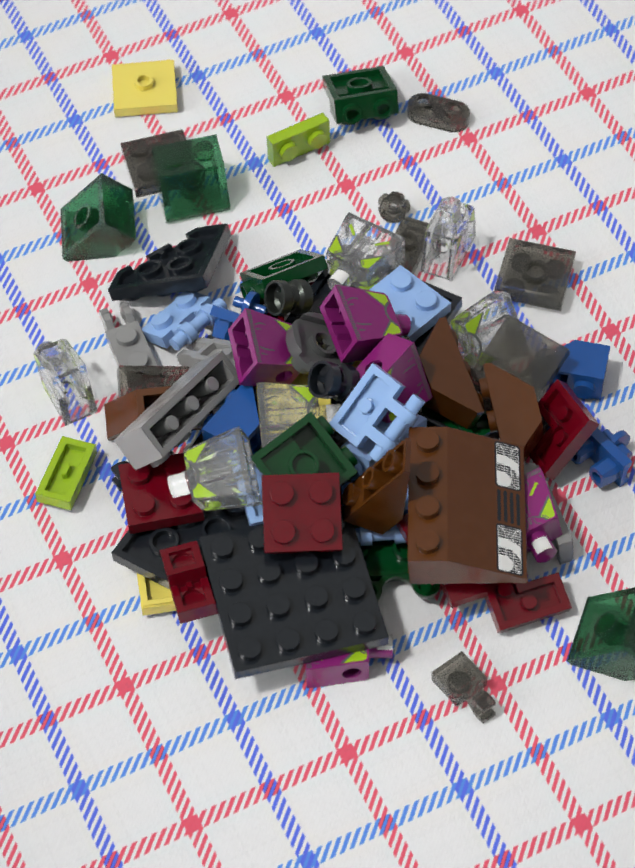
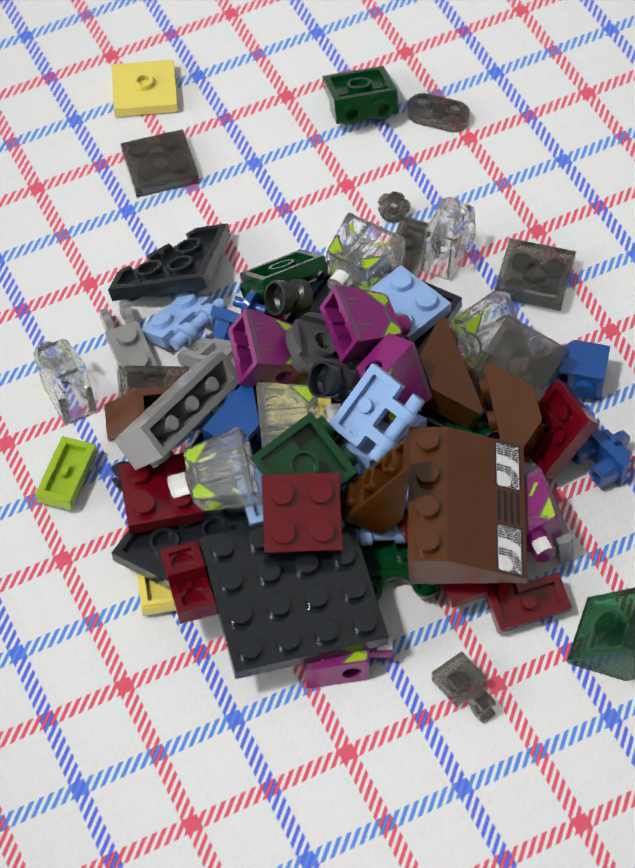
clear green slope [60,173,136,262] -> none
clear green slope [151,134,231,223] -> none
lime plate [266,113,330,167] -> none

